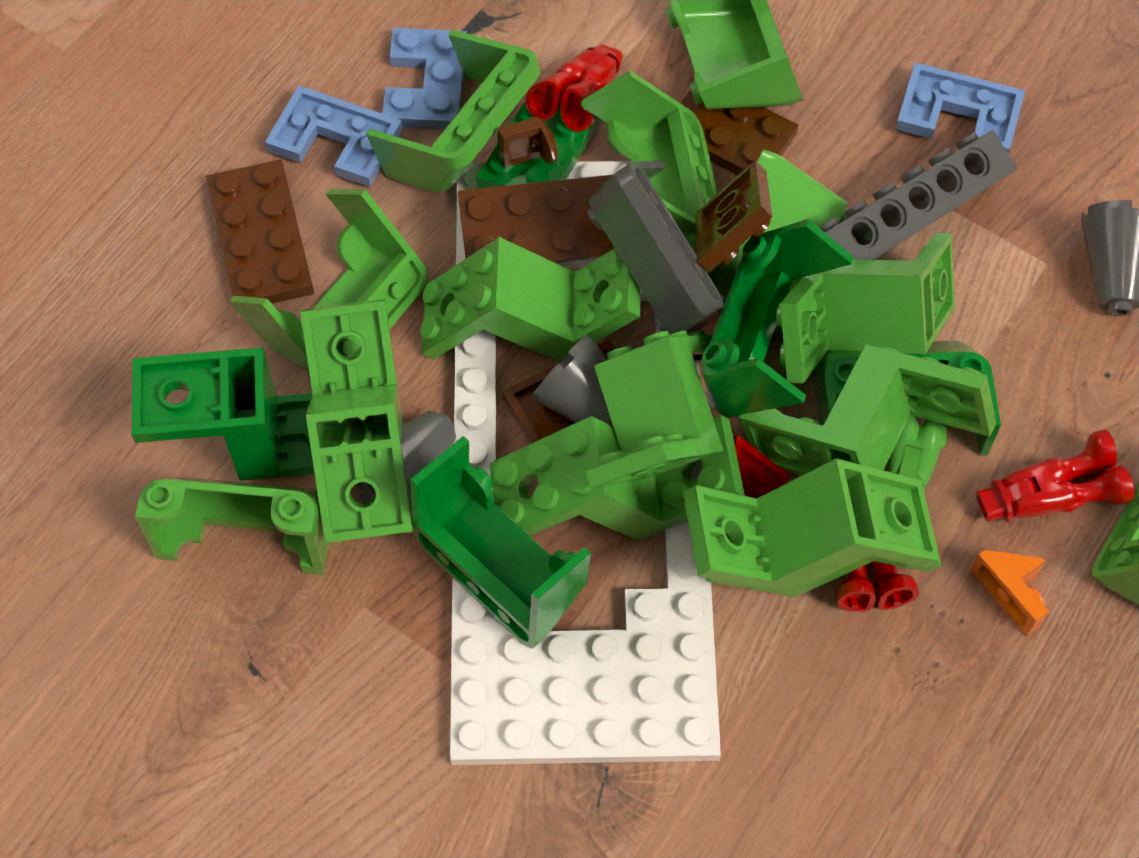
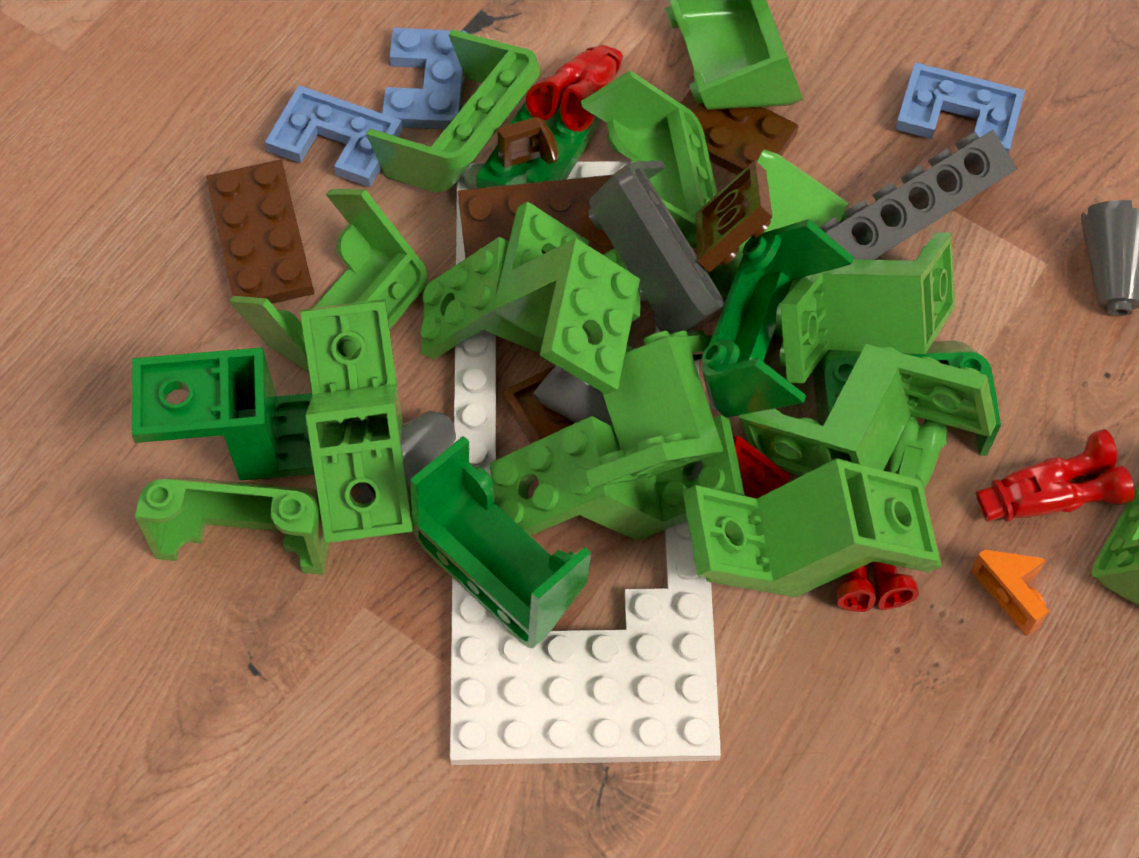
none -> bright green bracket [492,202,640,394]

